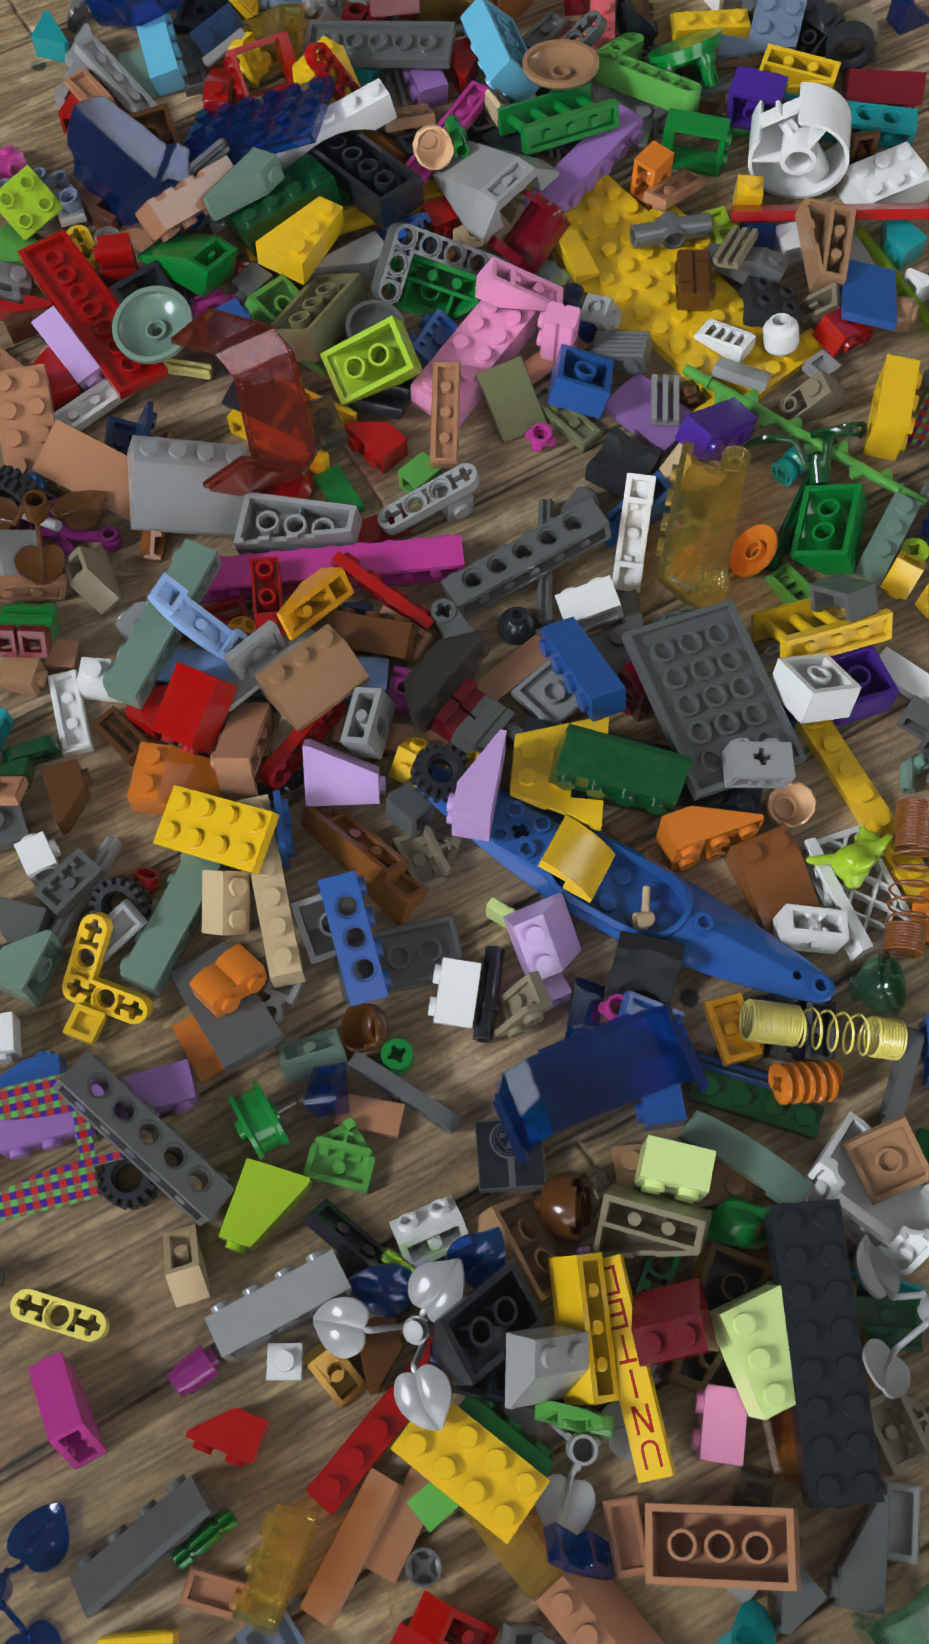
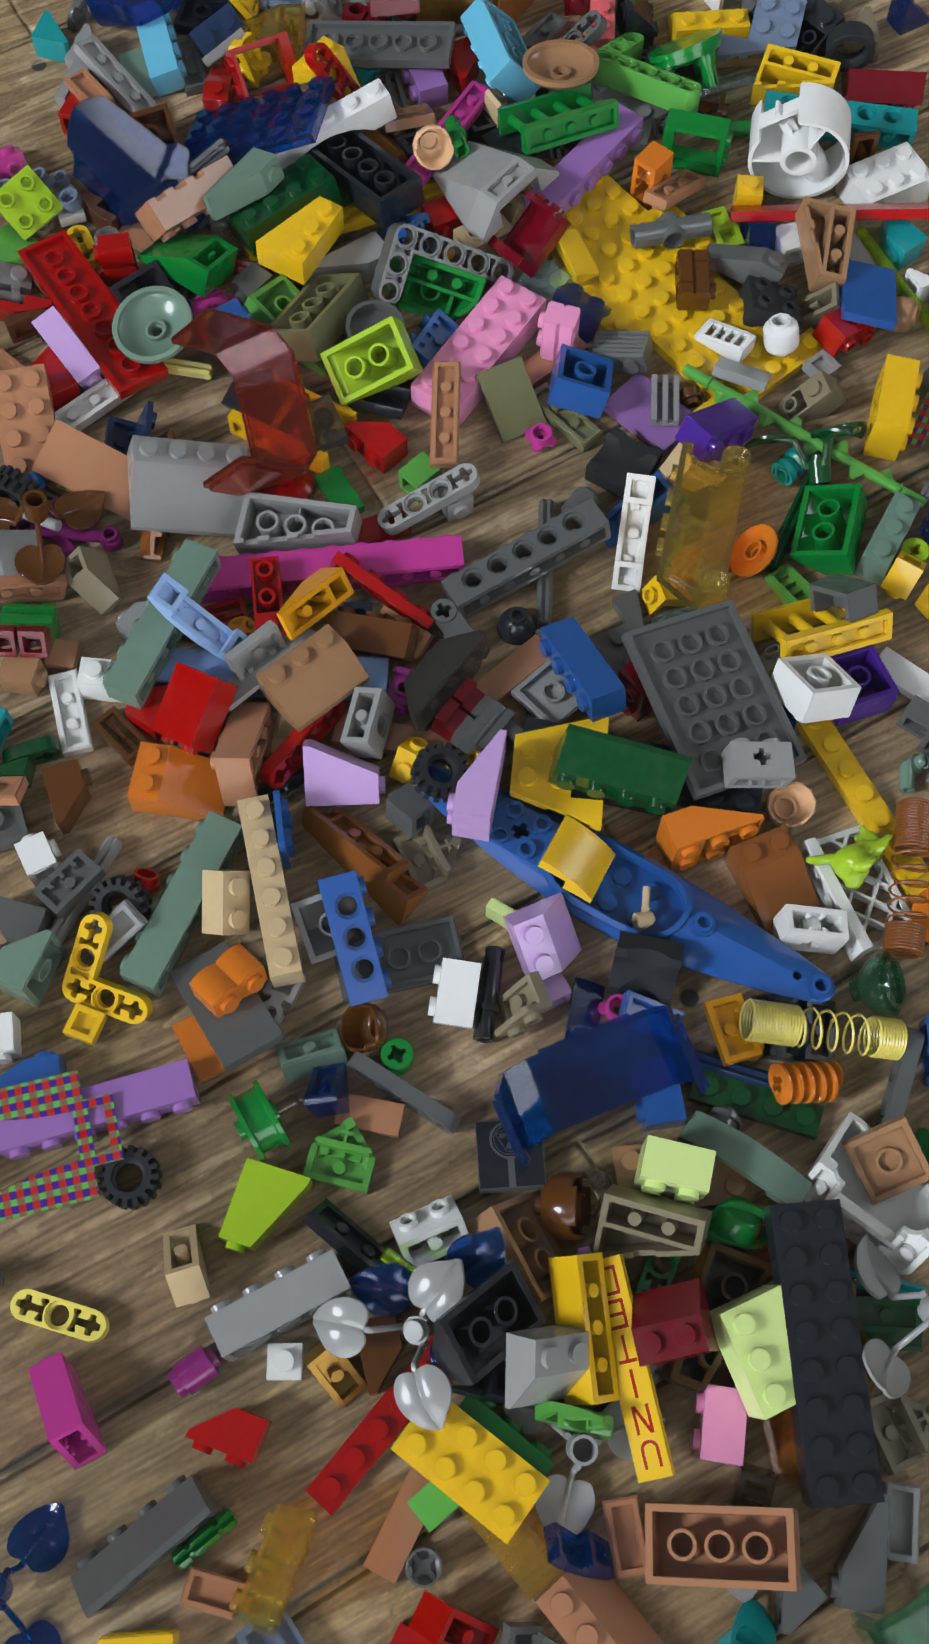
dark grey brick [52,1051,235,1226] -> none
yellow plate [153,785,280,875] -> none
nougat tile [299,1468,404,1628] -> none
bright pink slope [475,256,563,311] -> none
white brick [555,575,624,632] -> none
light grey bracket [580,293,622,331] -> none
dark tan tile [713,226,758,270] -> none
dark purple brick [727,66,789,131] -> none
none -> yellow bracket [640,575,691,615]
none -> dark grey plate [709,1106,742,1130]

